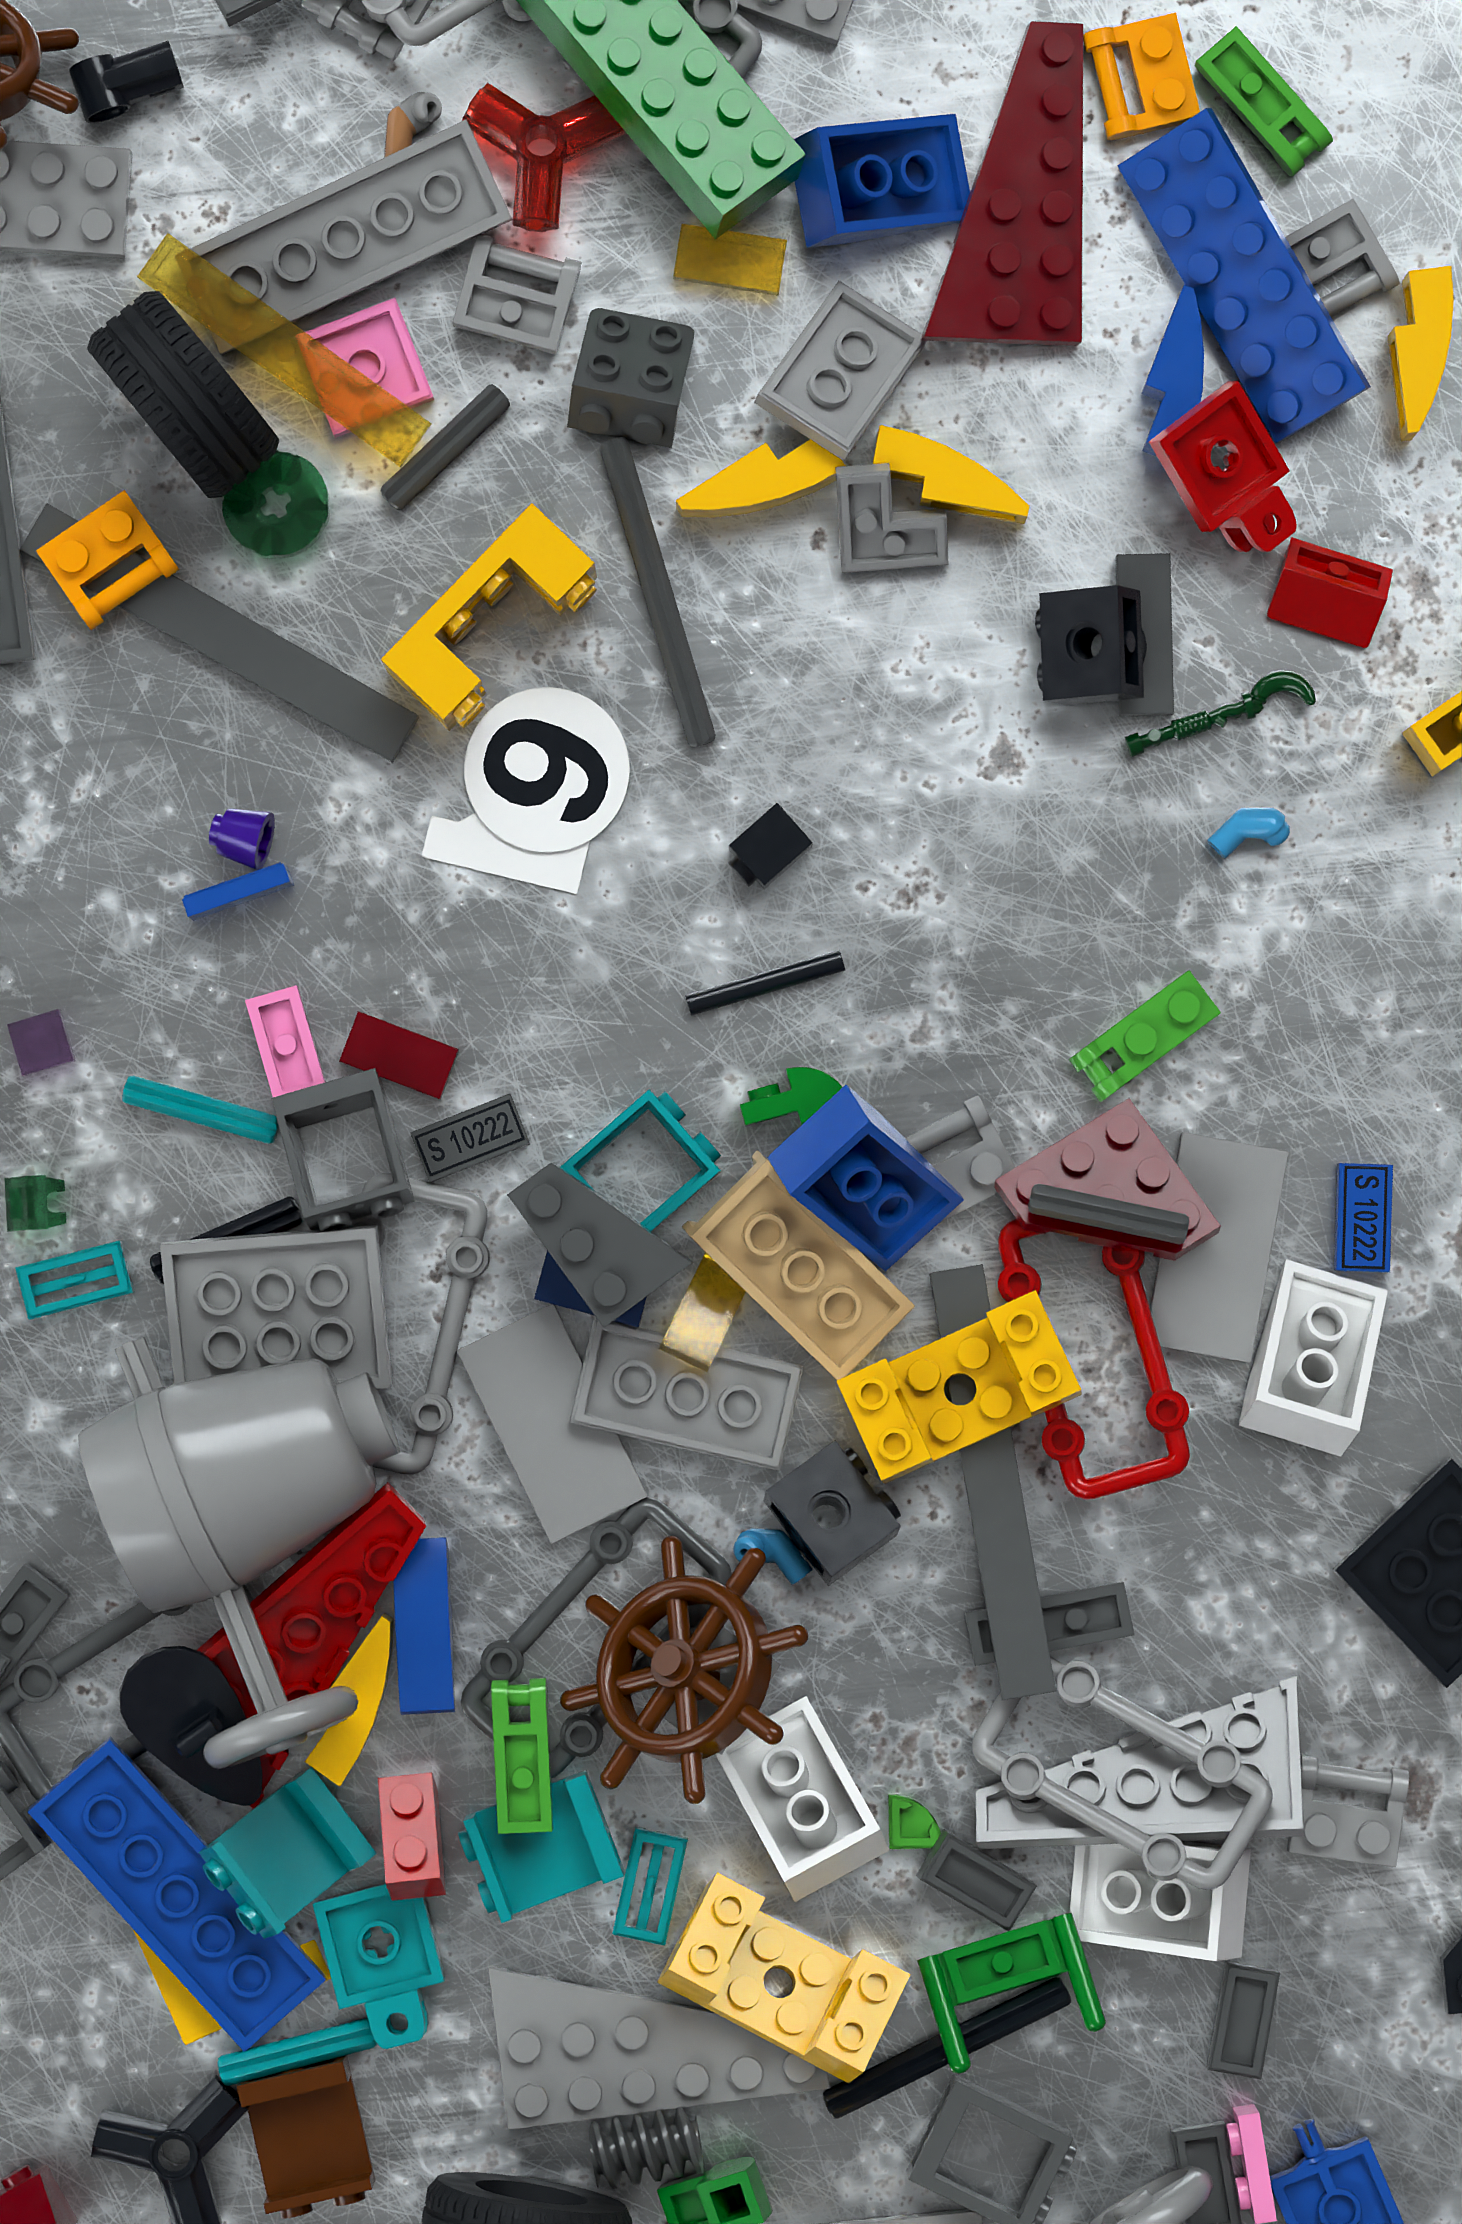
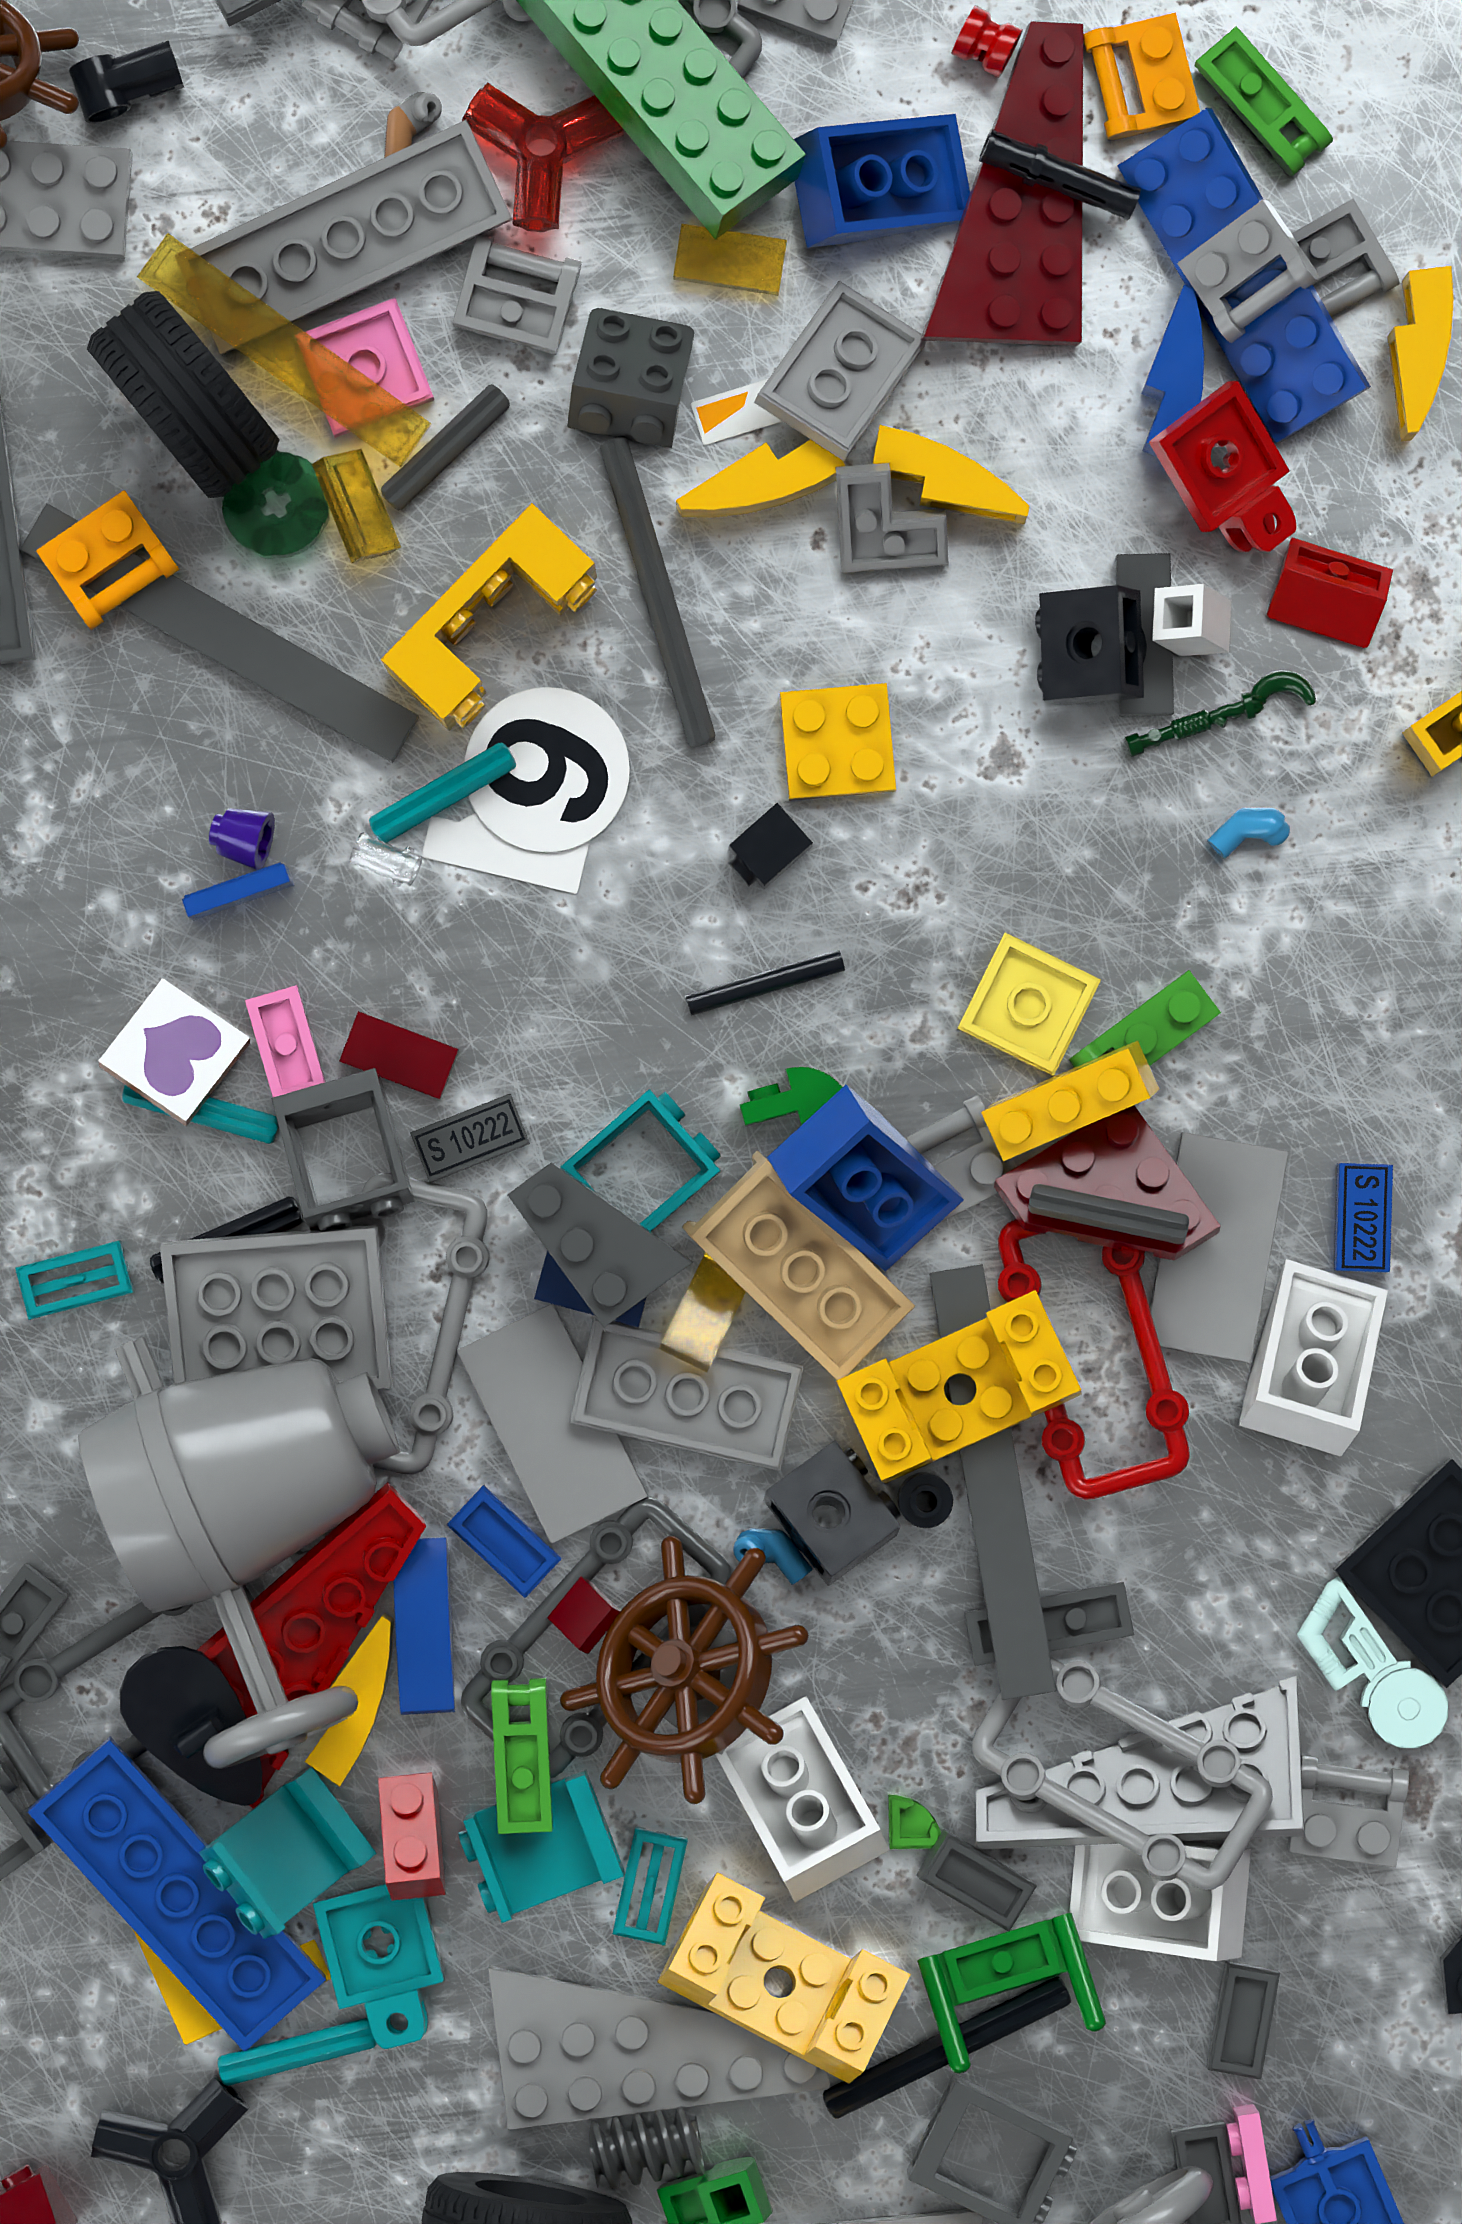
clear green tile [4,1175,66,1232] -> none
clear purple tile [7,1009,76,1077] -> none
reddish brown panel [237,2055,376,2219] -> none
none -> tile [98,978,250,1127]
none -> clear yellow tile [312,448,401,563]
none -> clear pin [349,832,422,887]
none -> teal axle [369,743,516,843]
none -> blue tile [447,1485,562,1598]
none -> dark red tile [547,1576,620,1654]
none -> white sticker [691,378,782,445]
none -> yellow plate [780,683,896,801]
none -> black brick [897,1472,953,1528]
none -> red wheel [951,5,1023,78]
none -> light yellow tile [957,932,1101,1077]
none -> black pin [979,129,1141,221]
none -> yellow brick [981,1040,1160,1161]
none -> white brick [1152,584,1232,656]
none -> light grey plate [1177,199,1319,343]
none -> light aqua piece [1297,1576,1448,1748]

